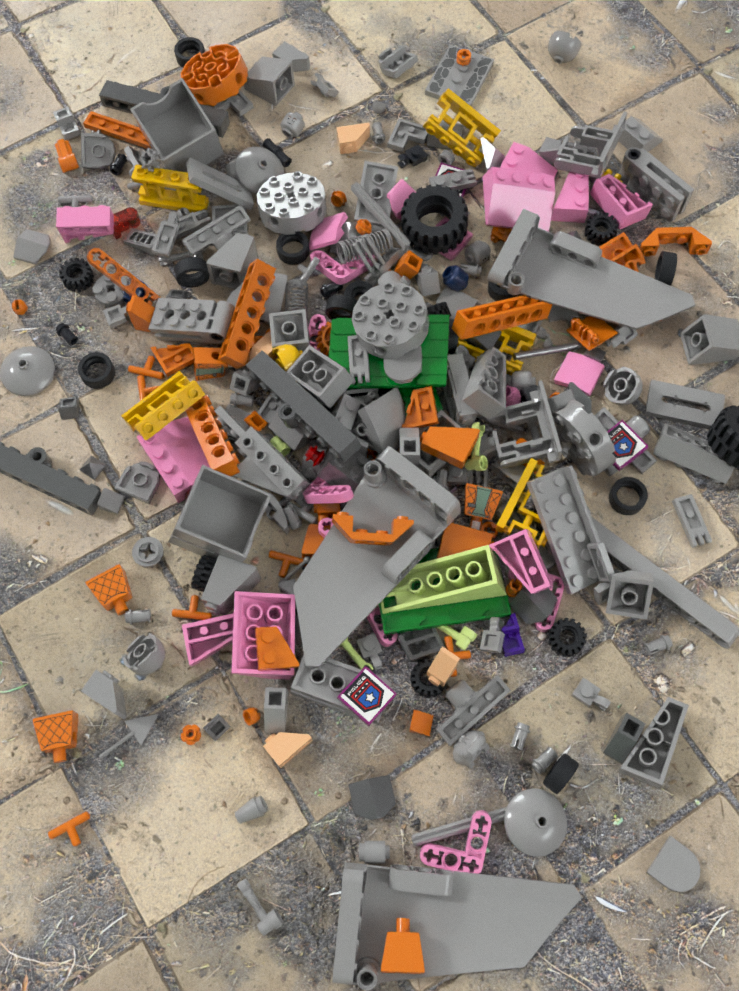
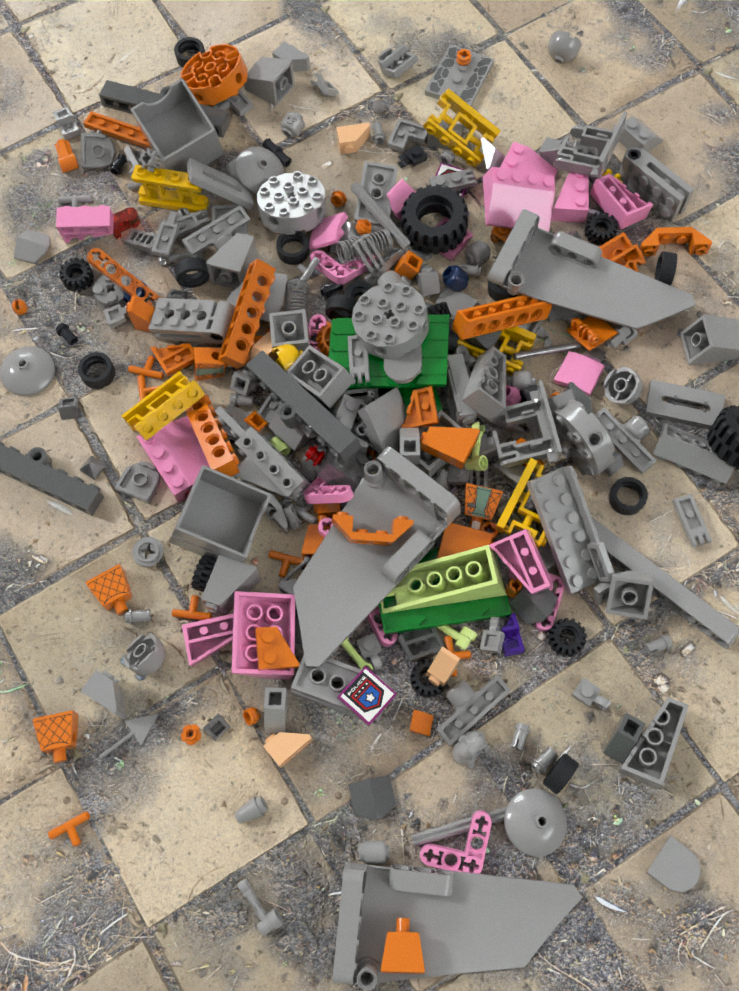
light grey slope [97,488,125,514] -> none
tile [607,420,649,472] -> none

